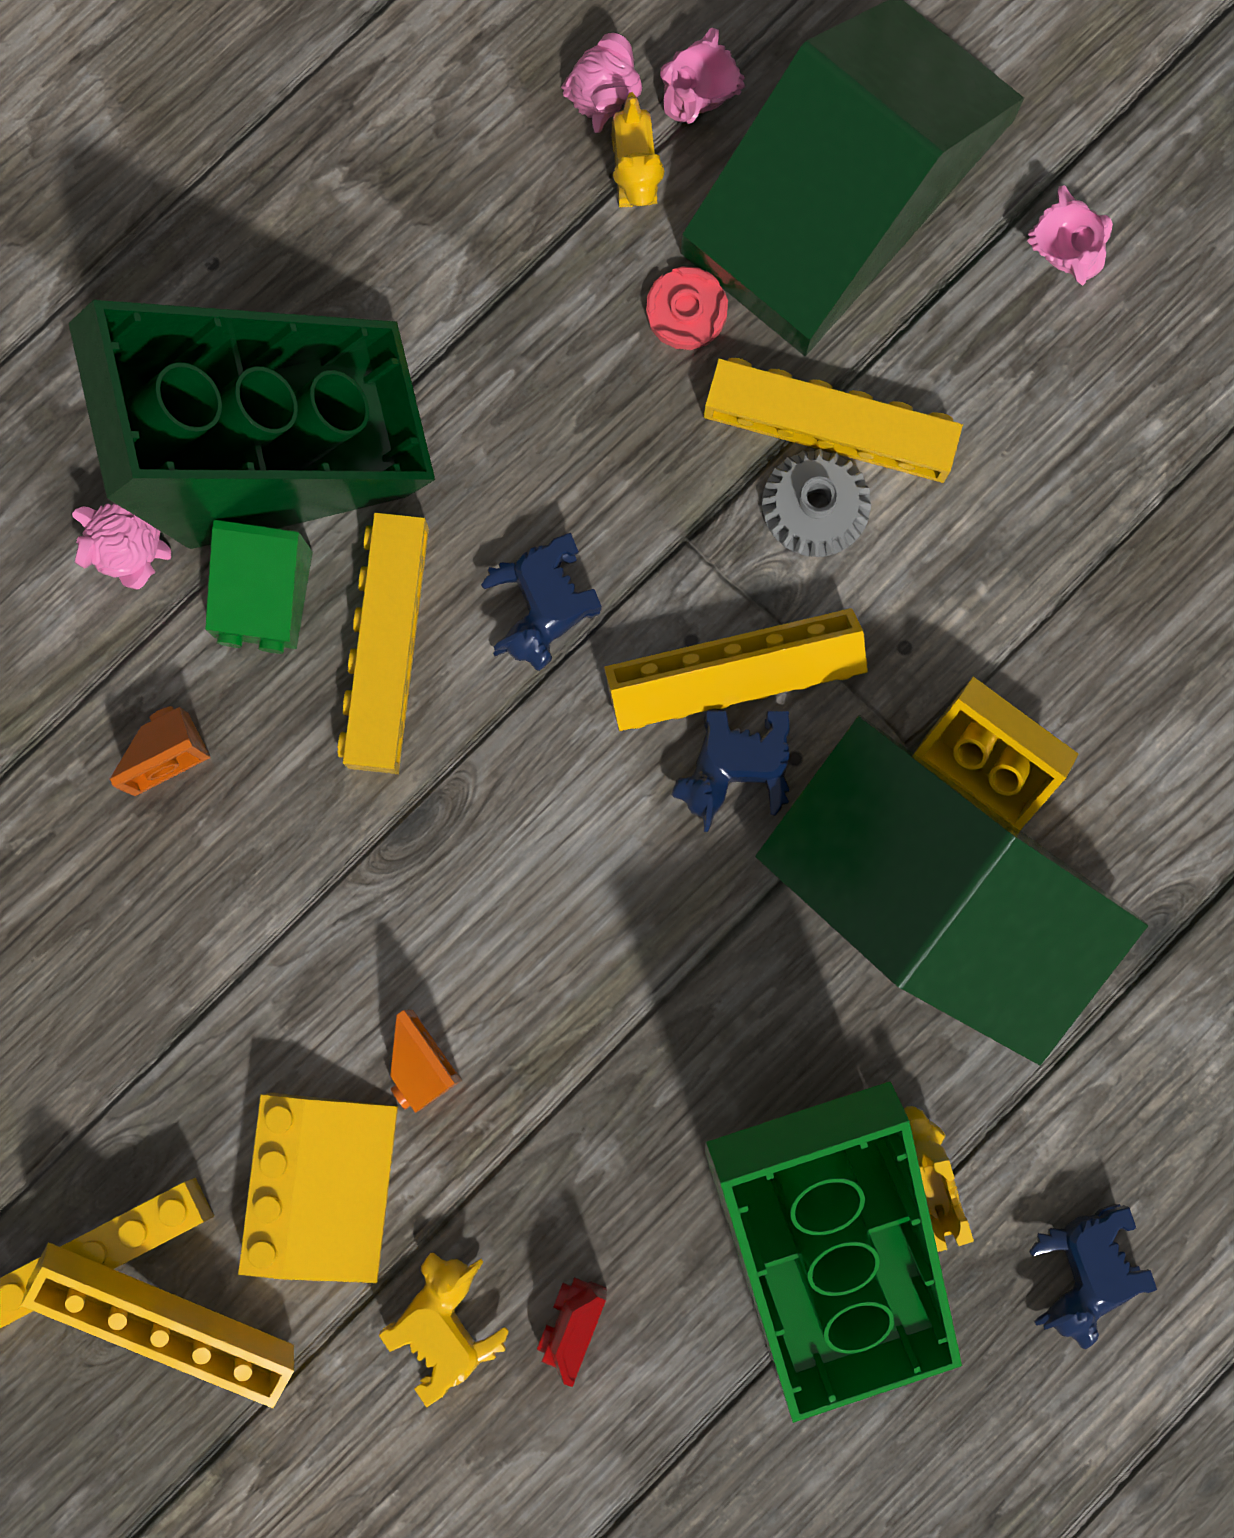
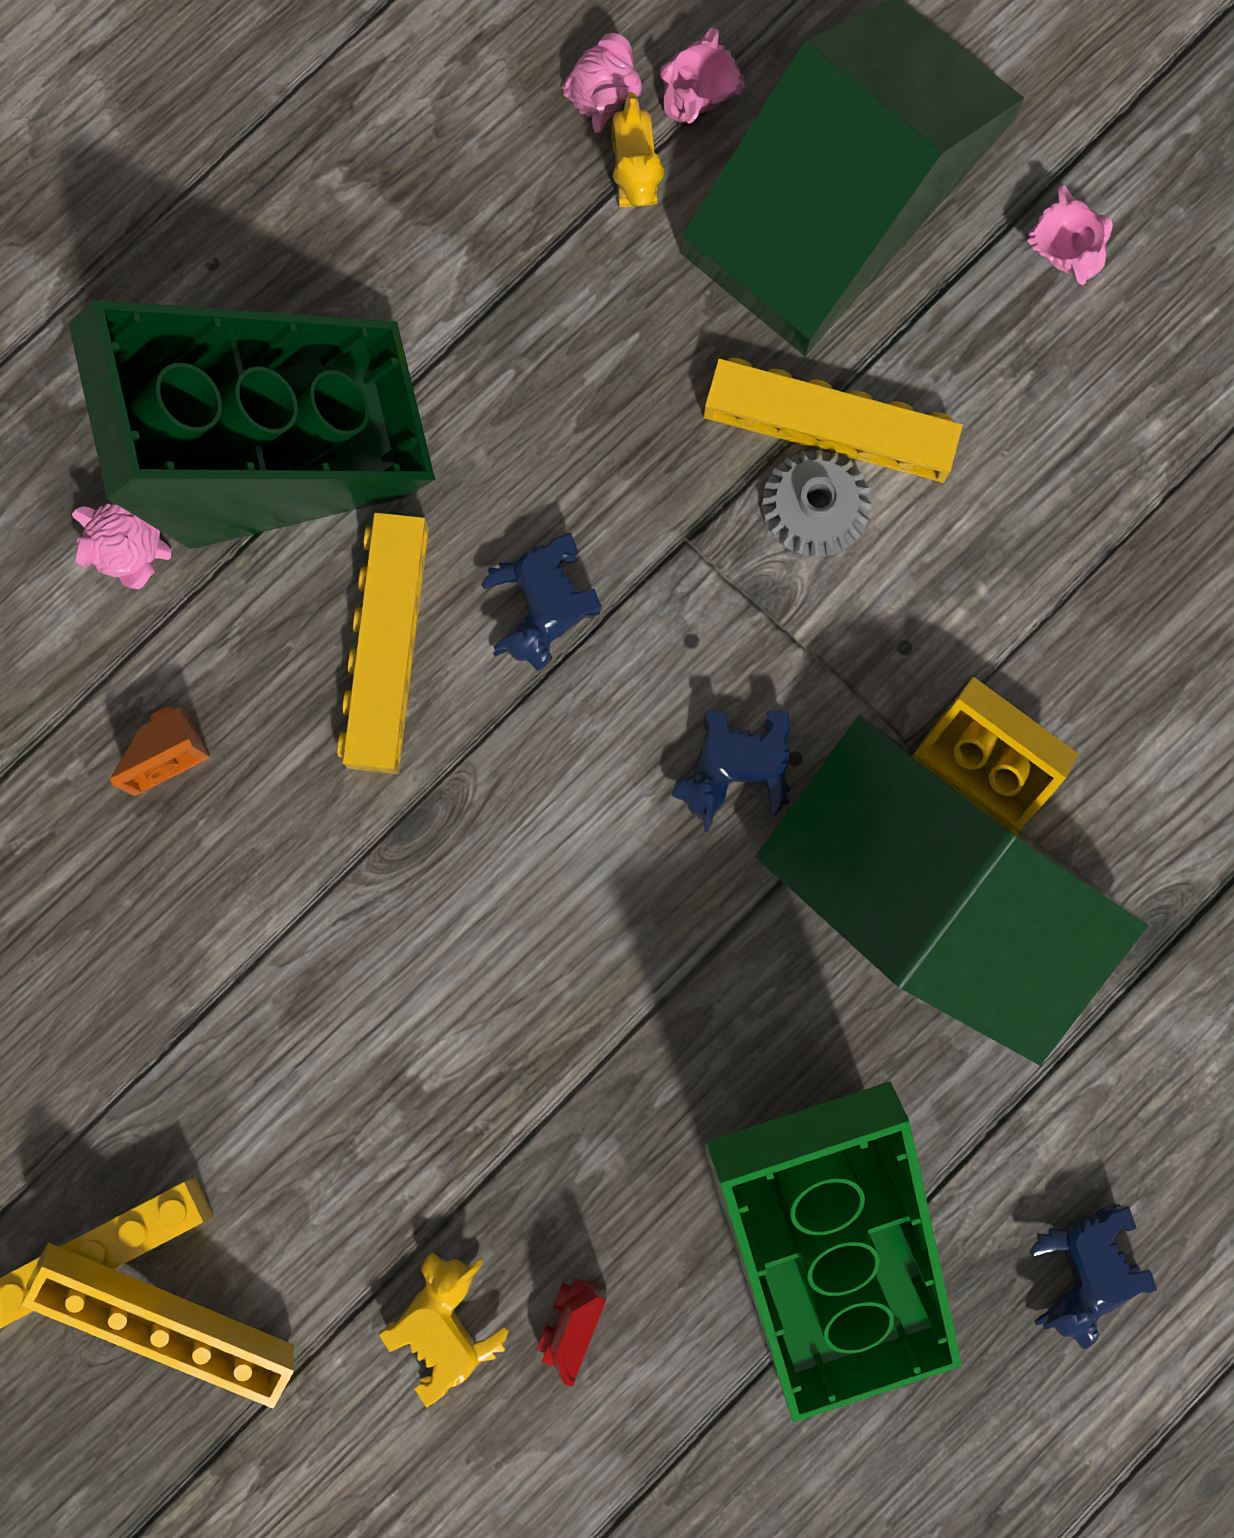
green slope [205,520,313,654] -> none
yellow slope [238,1093,398,1283] -> none
orange slope [390,1010,462,1113] -> none
yellow brick [604,608,868,731] -> none
coral tile [646,266,728,350] -> none
yellow animal [904,1106,974,1252] -> none

